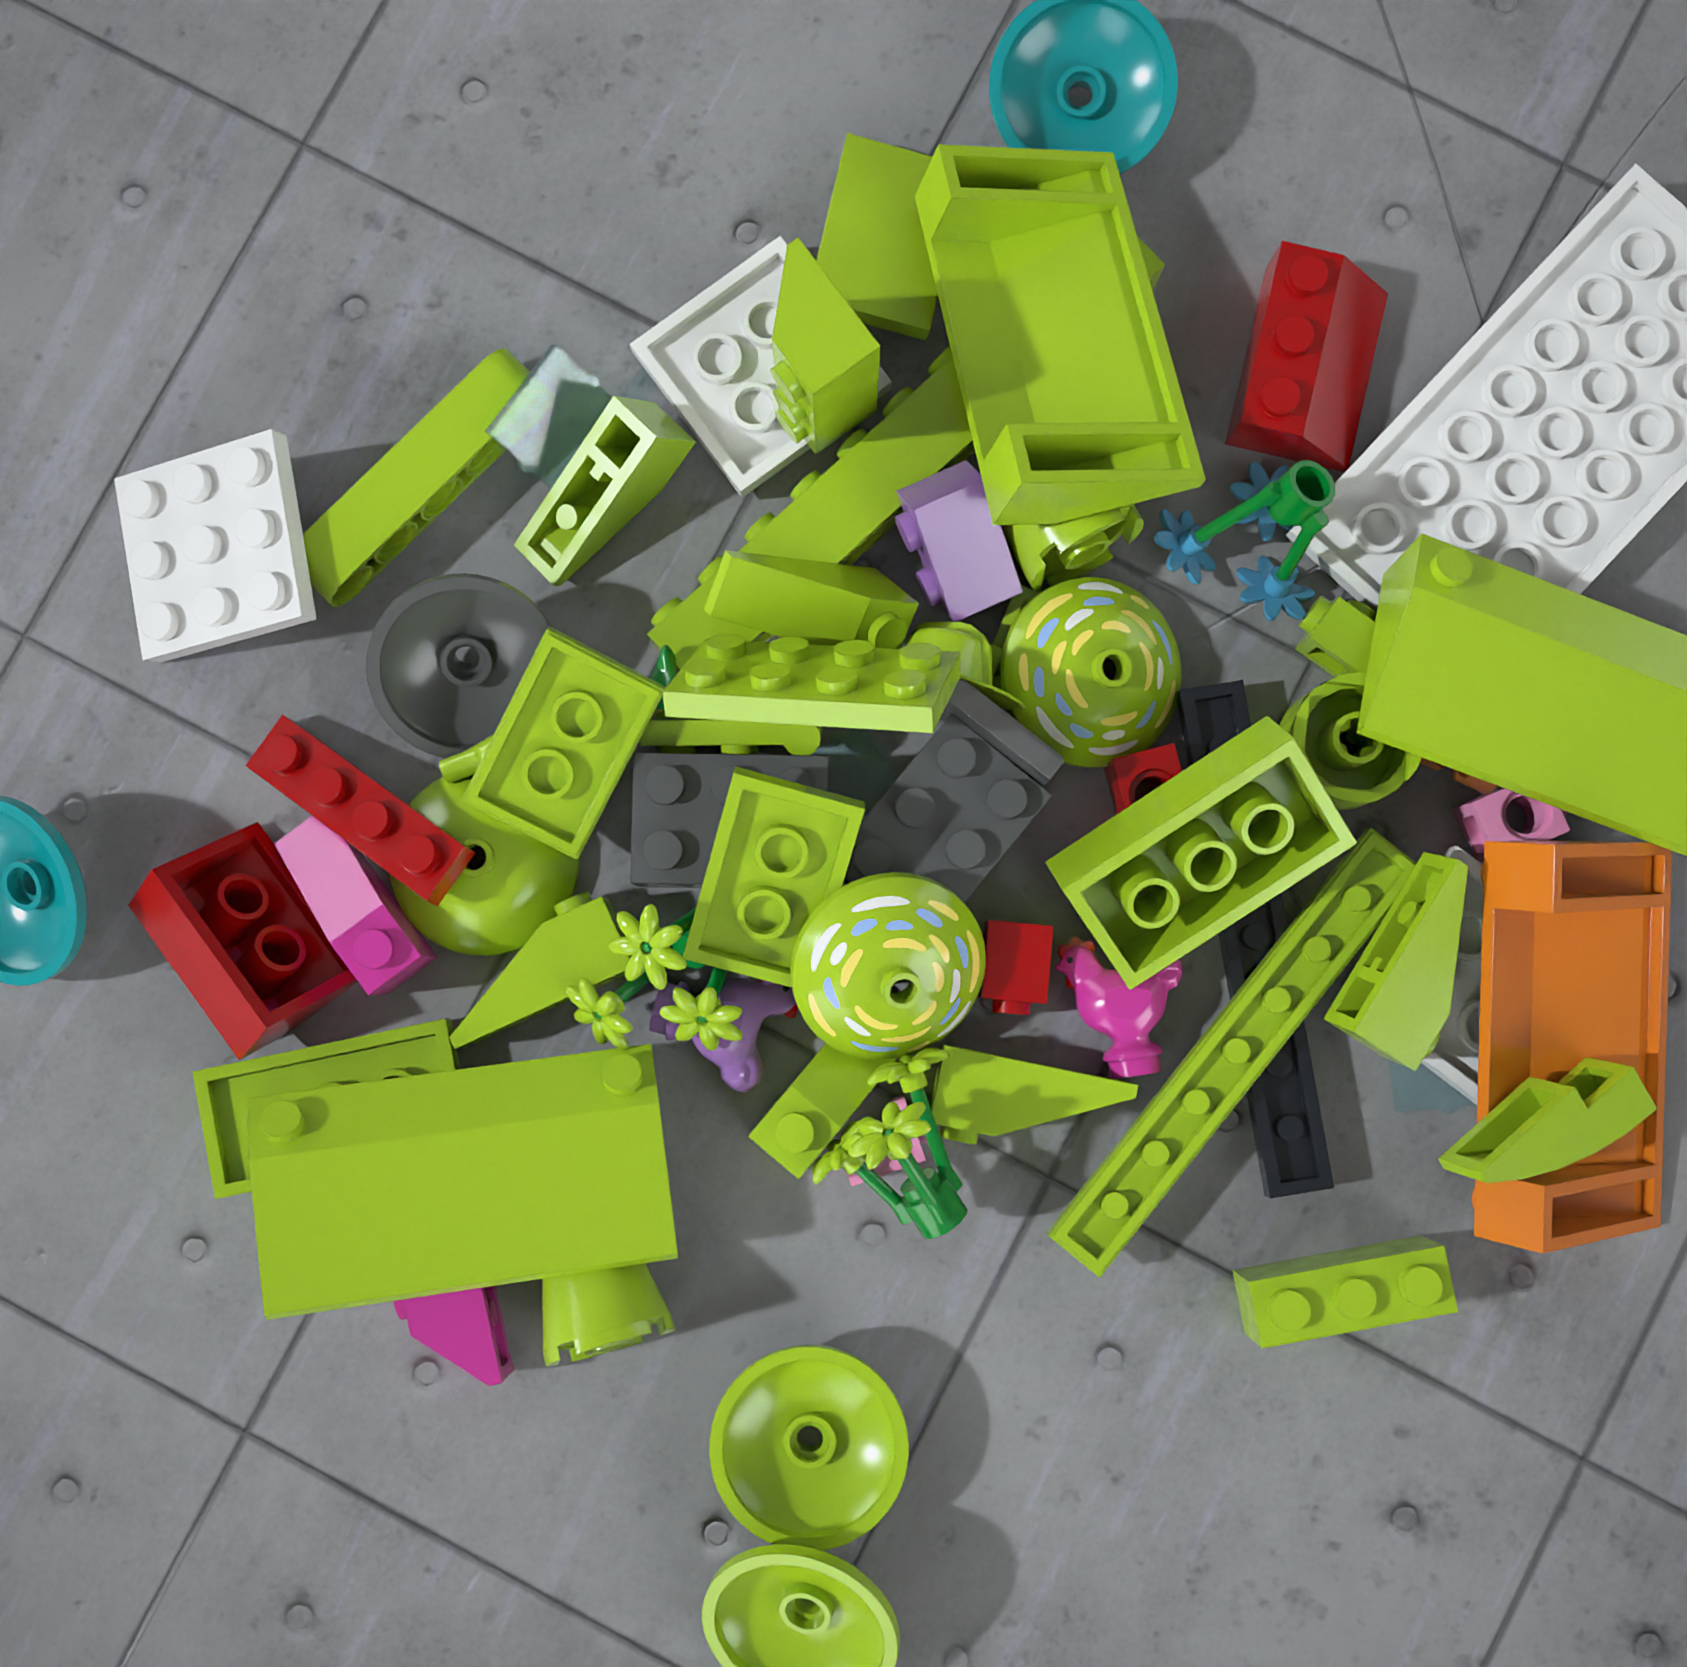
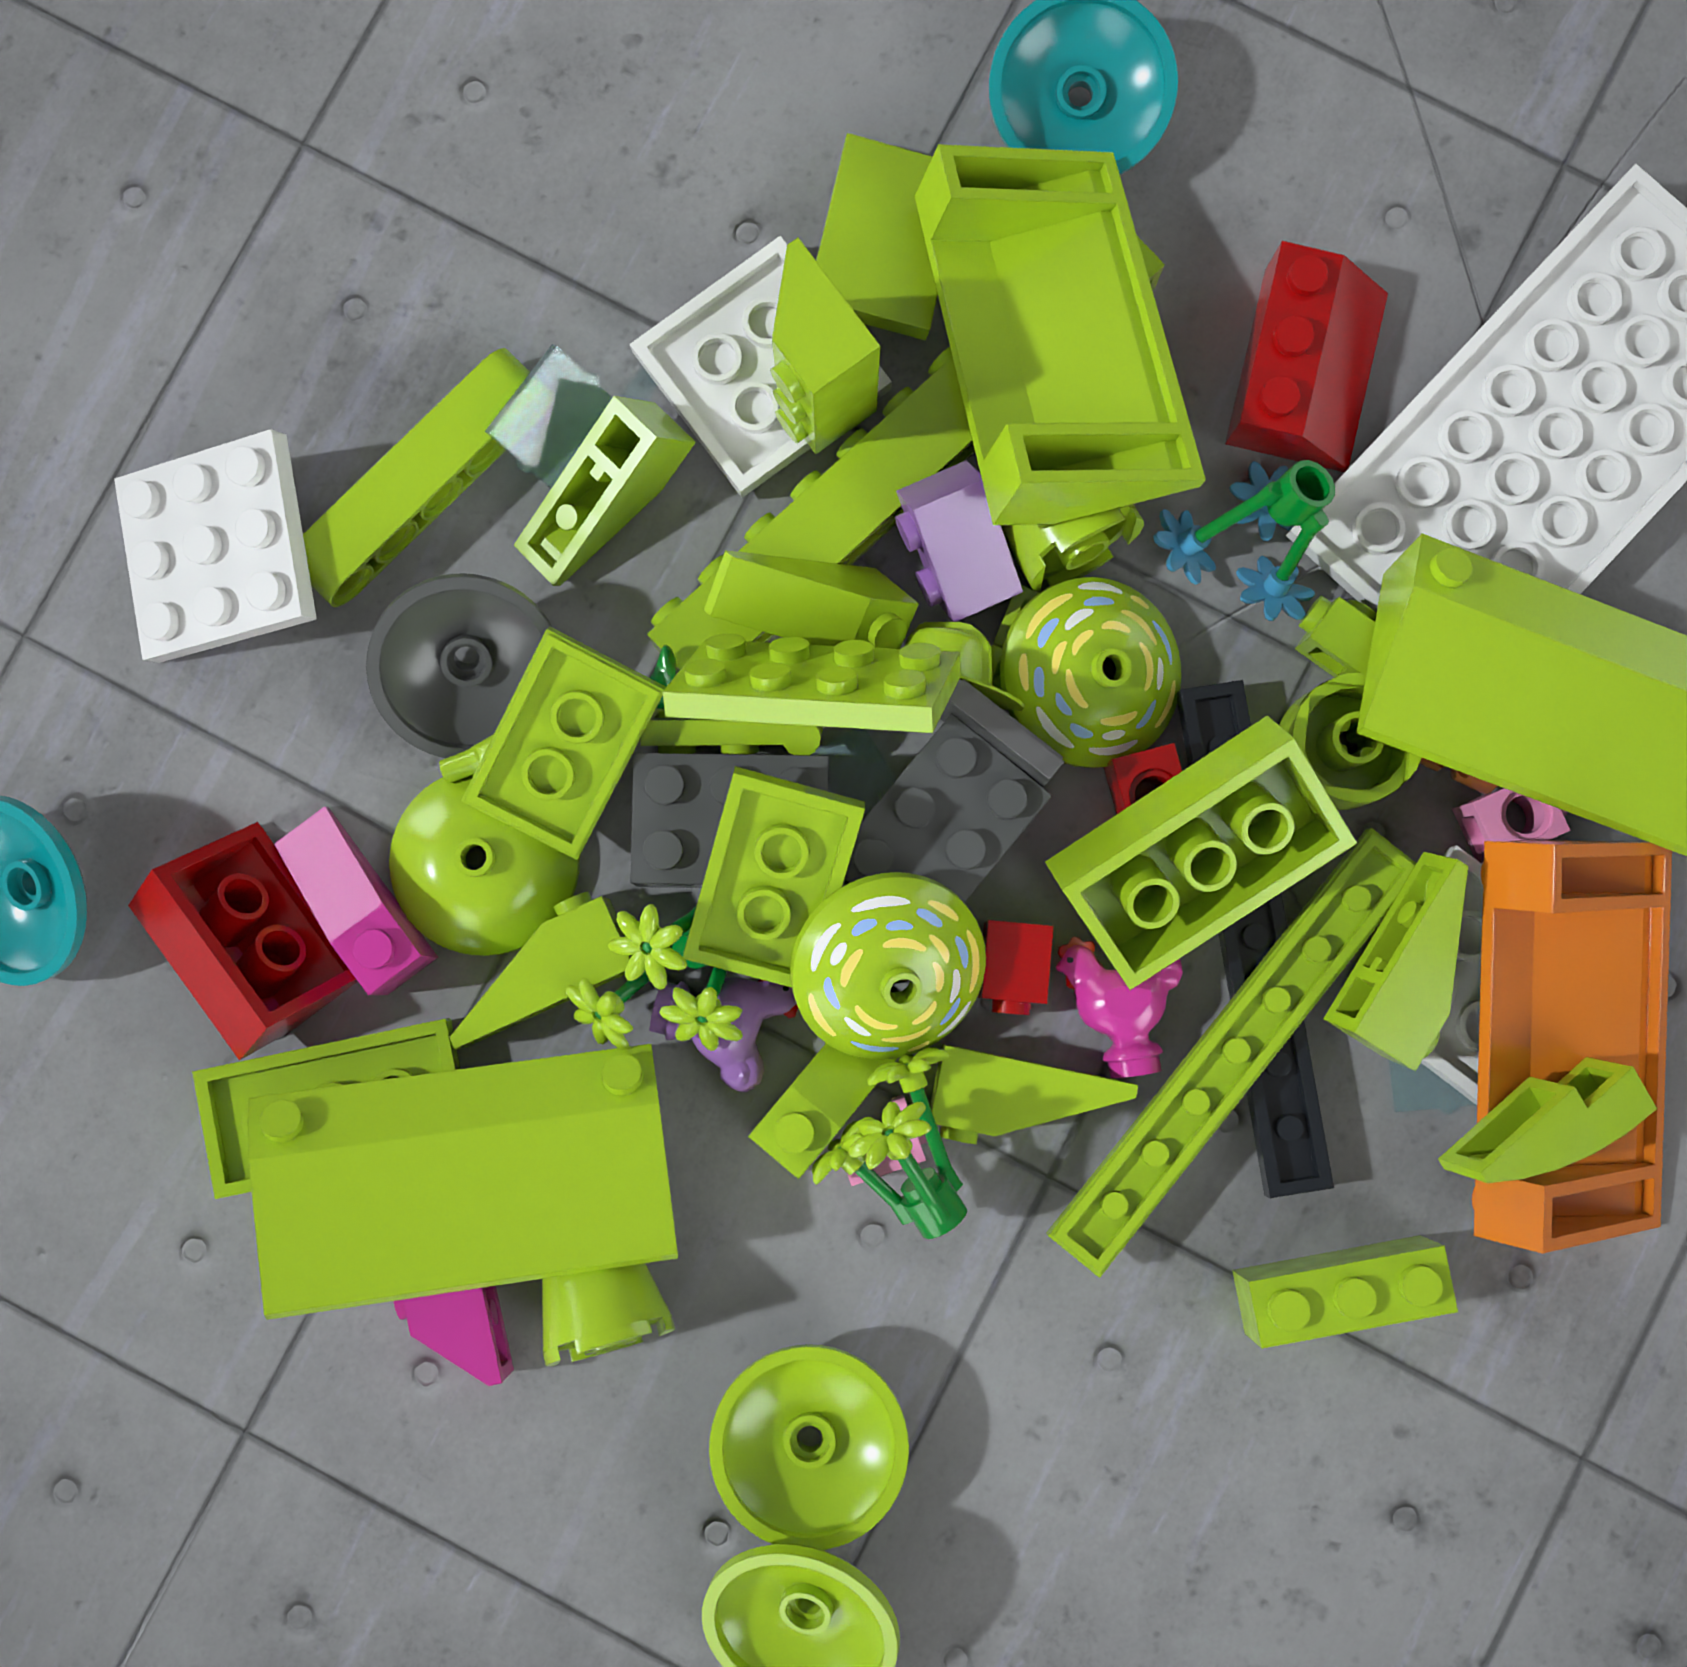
red plate [245,714,475,906] -> none

